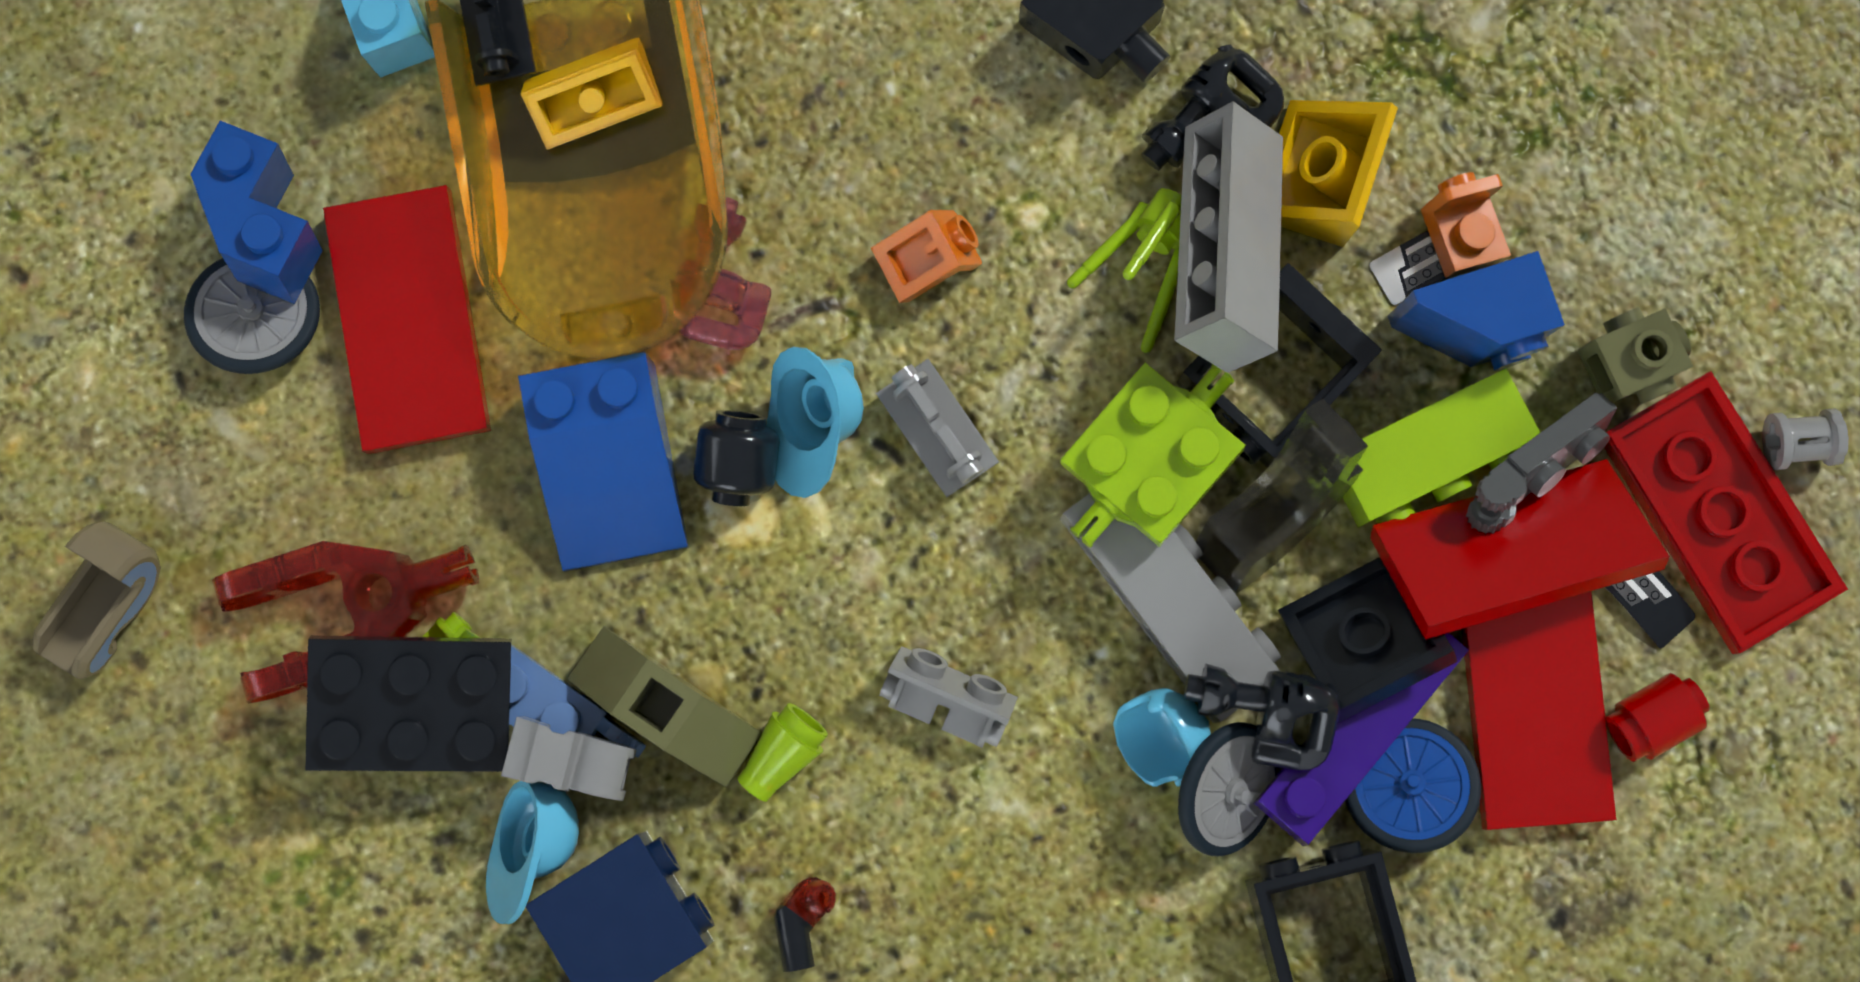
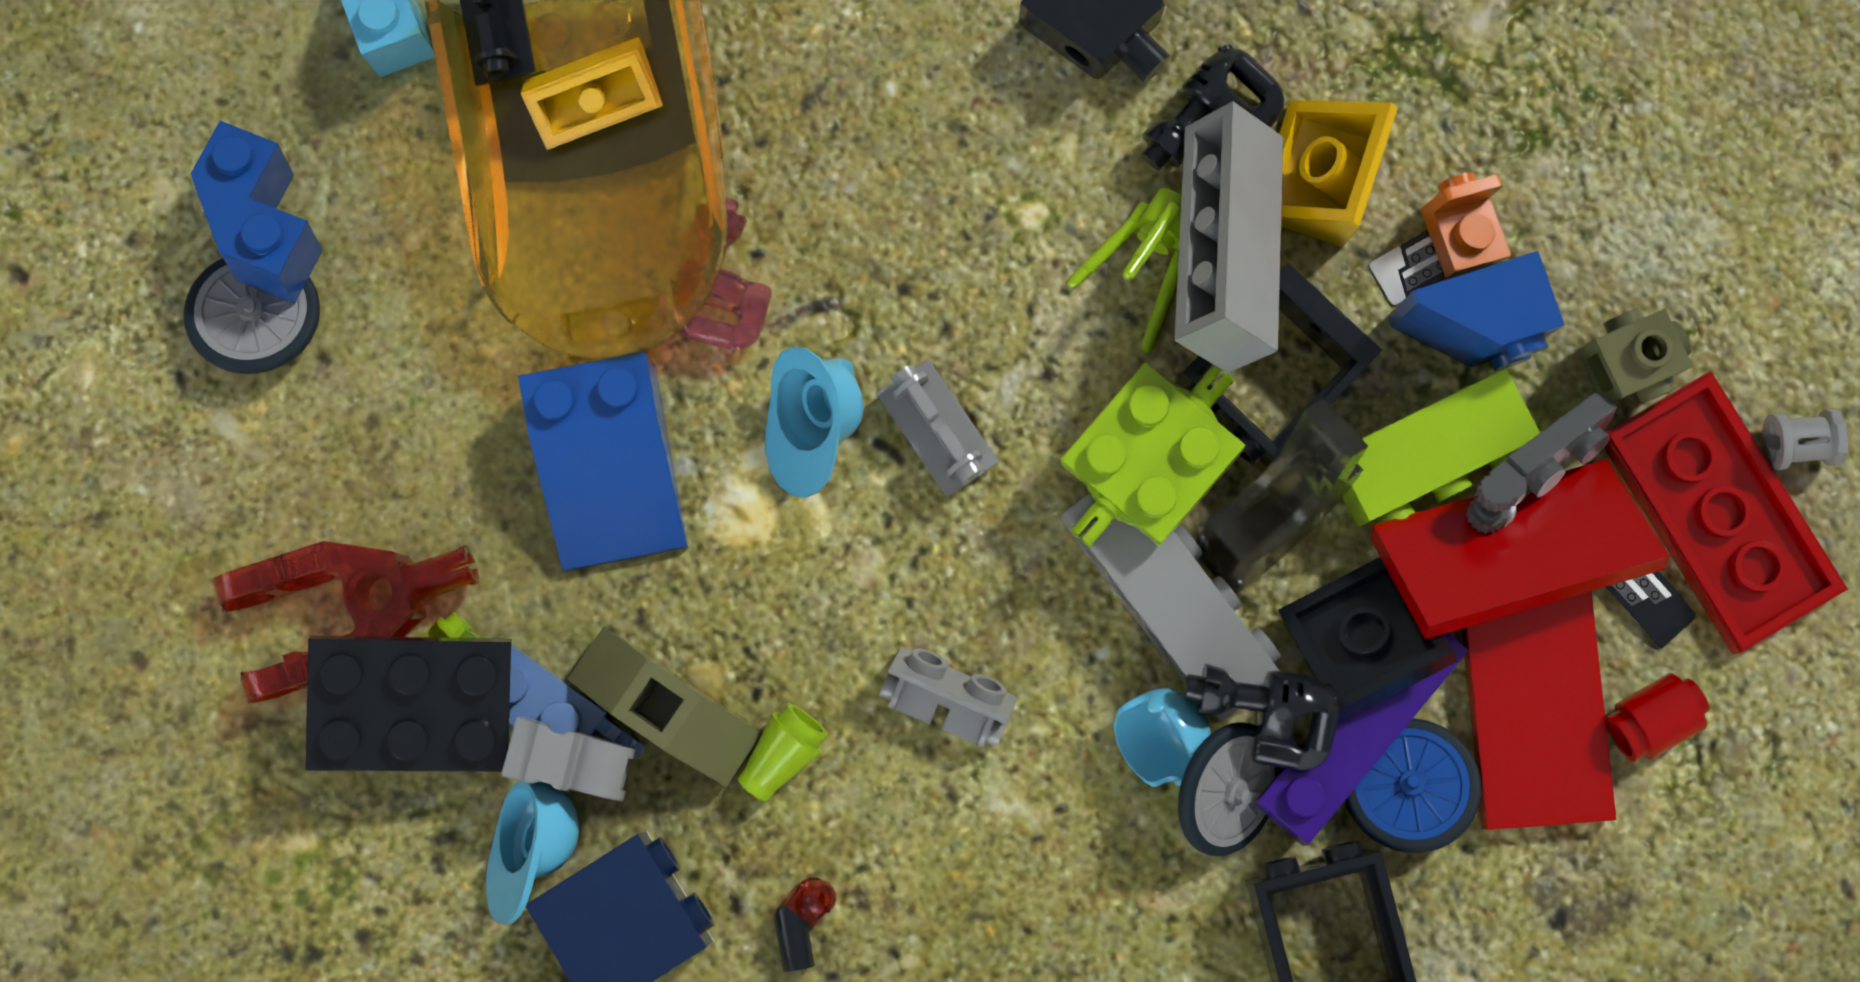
dark tan animal [32,521,161,679] -> none
red tile [323,185,491,454] -> none
black head [693,410,780,506] -> none
orange bracket [871,210,982,303] -> none

